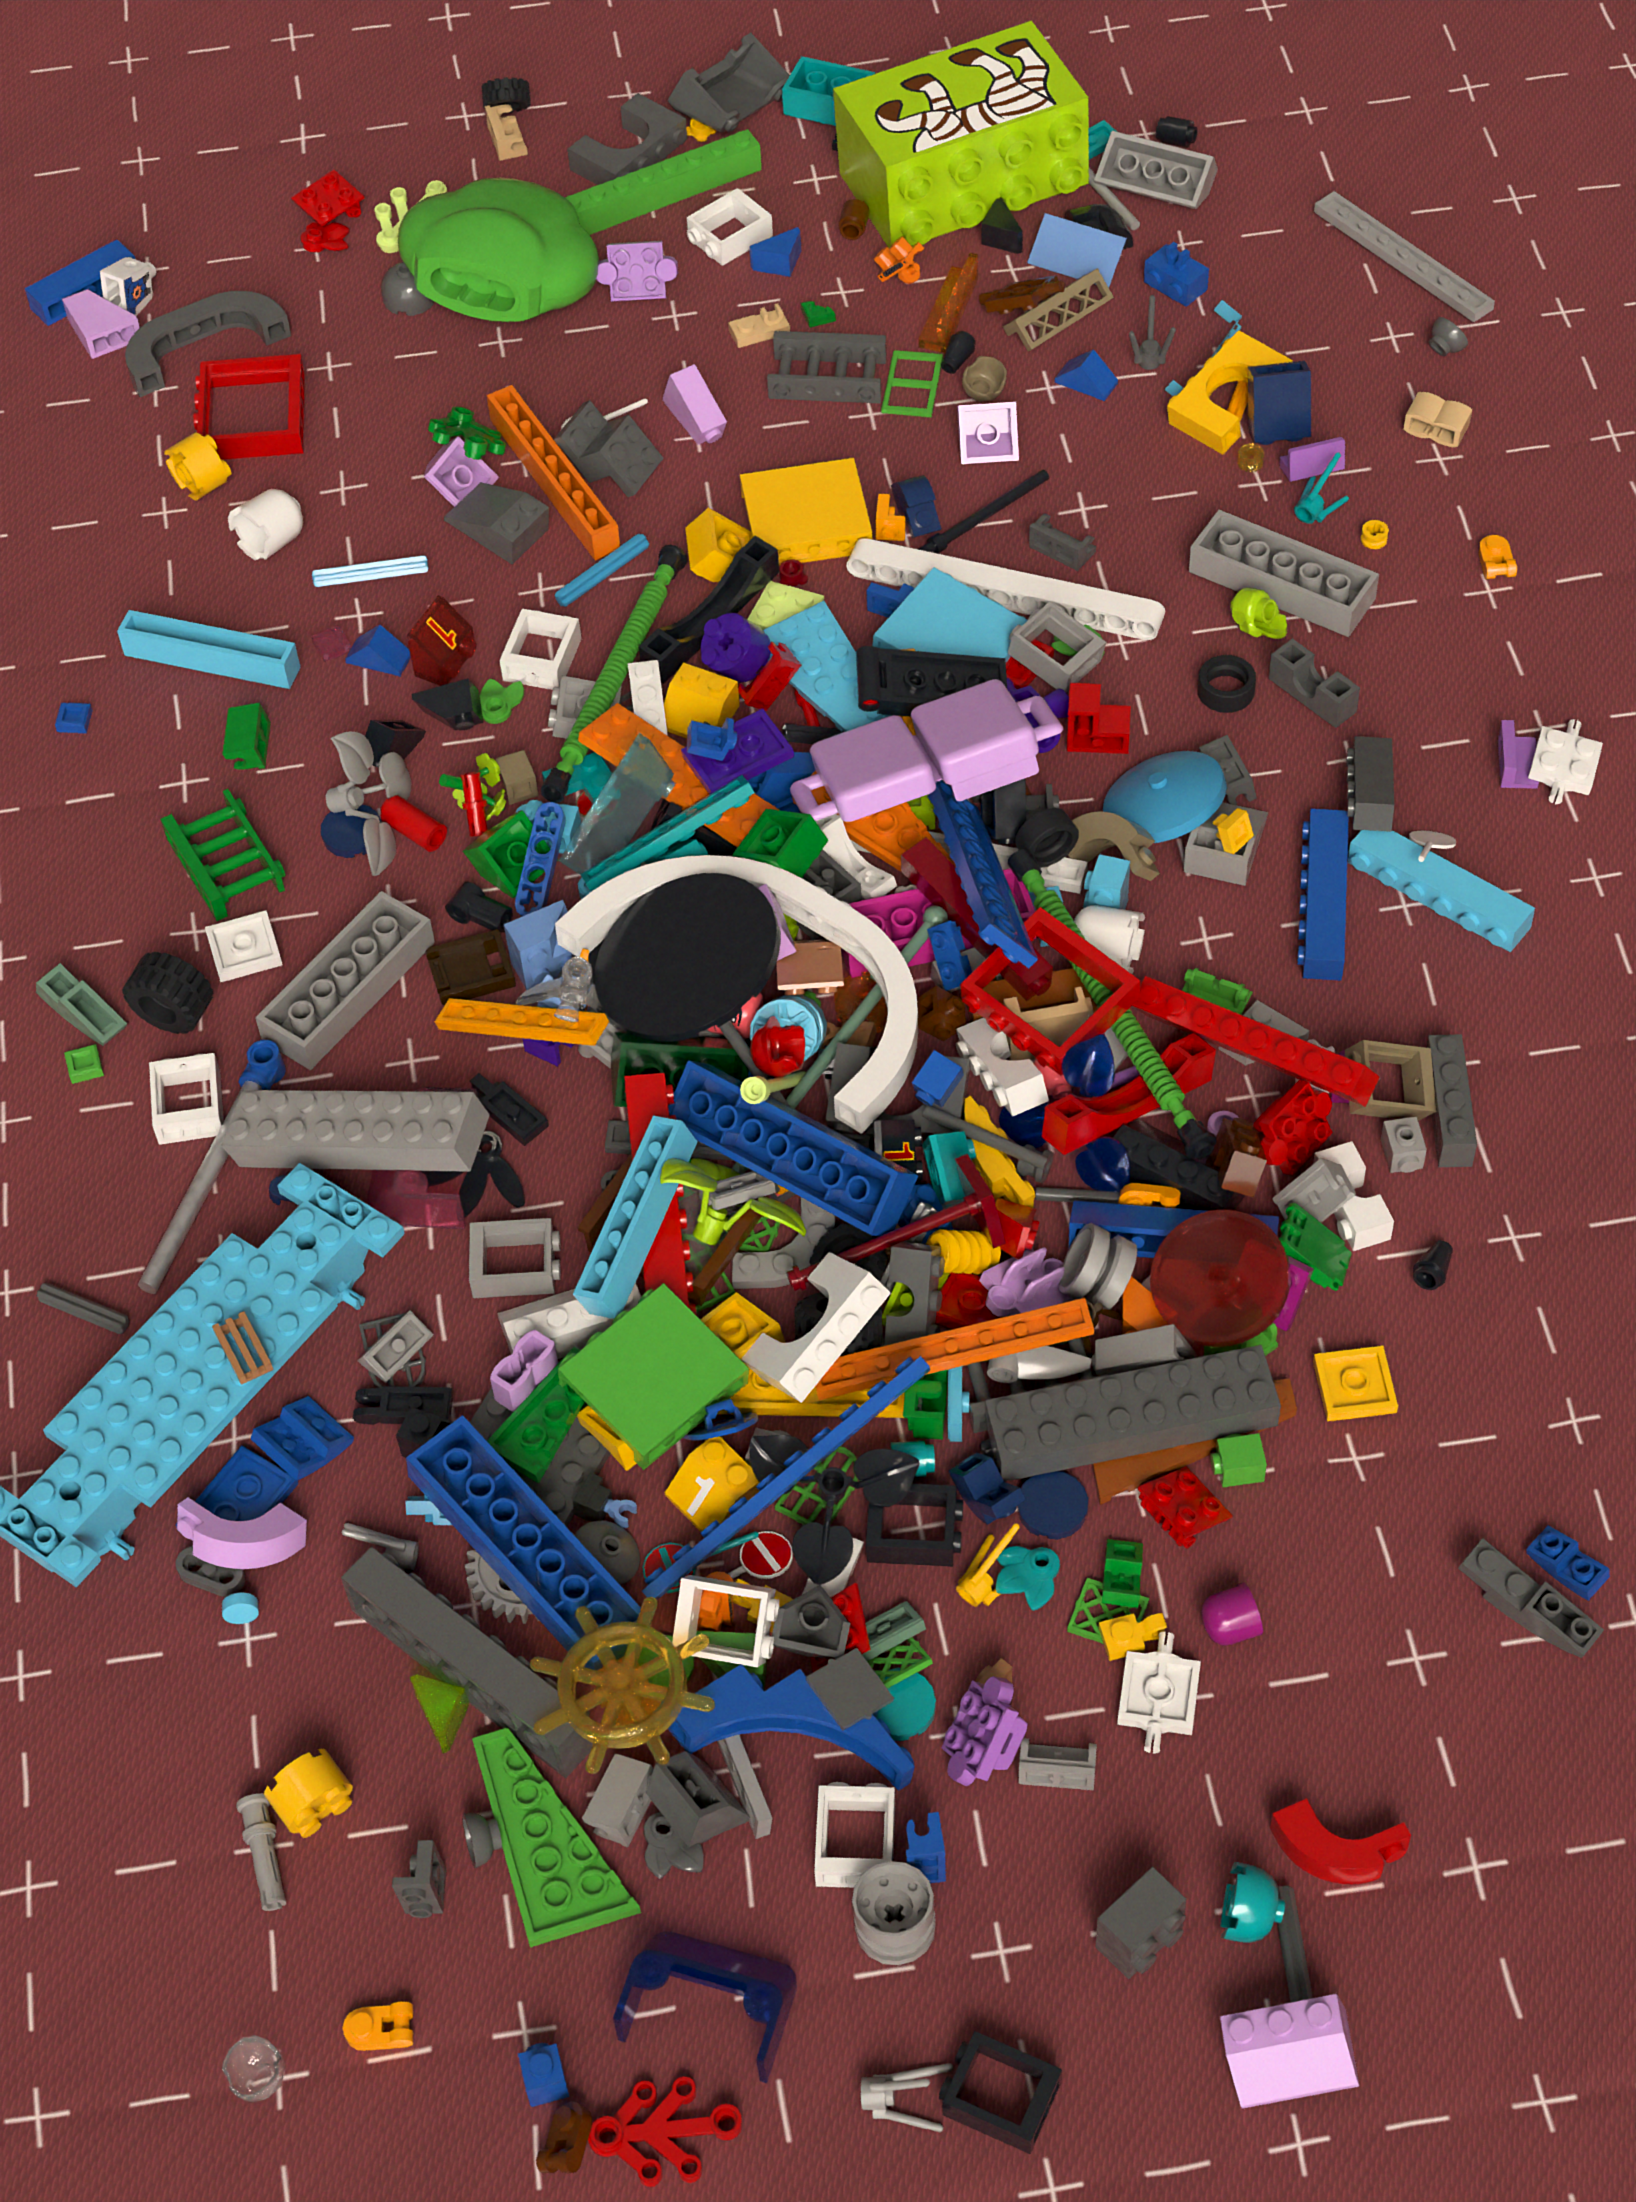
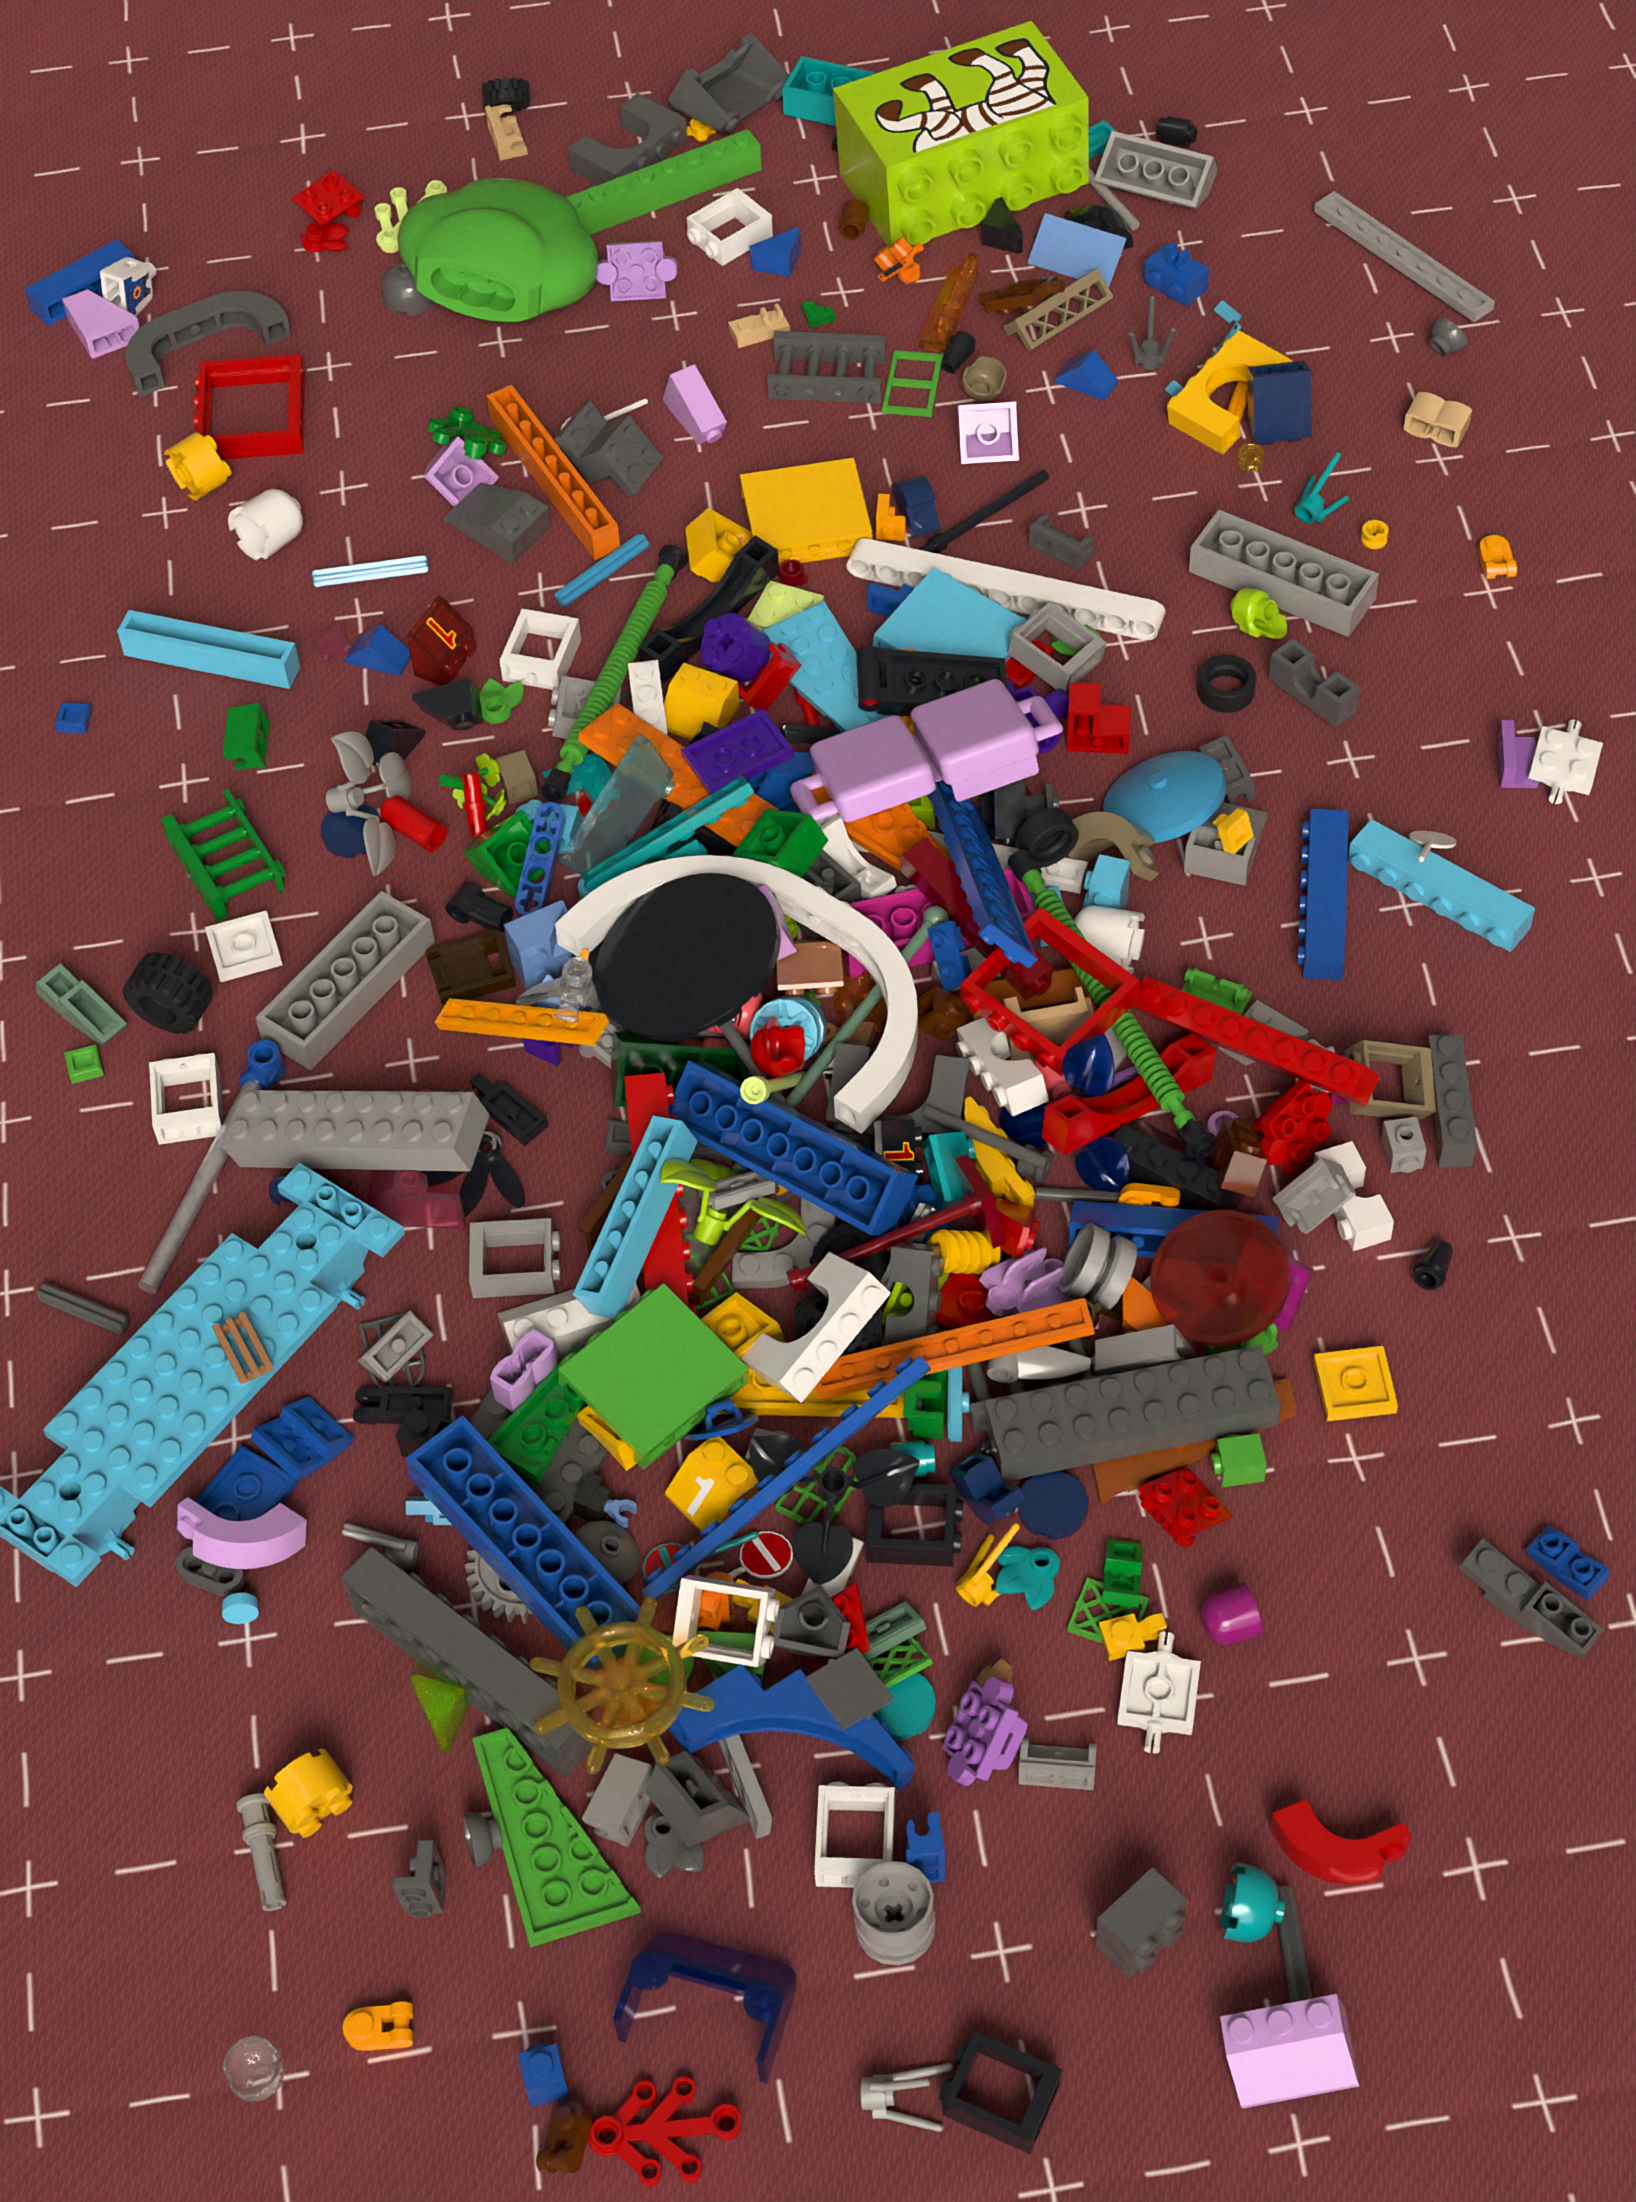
blue bracket [687,718,737,761] -> none
blue brick [912,1050,964,1108] -> none
green plate [1275,1203,1352,1291] -> none
medium lavender panel [1280,437,1345,482] -> none
dark grey brick [1346,736,1395,832] -> none

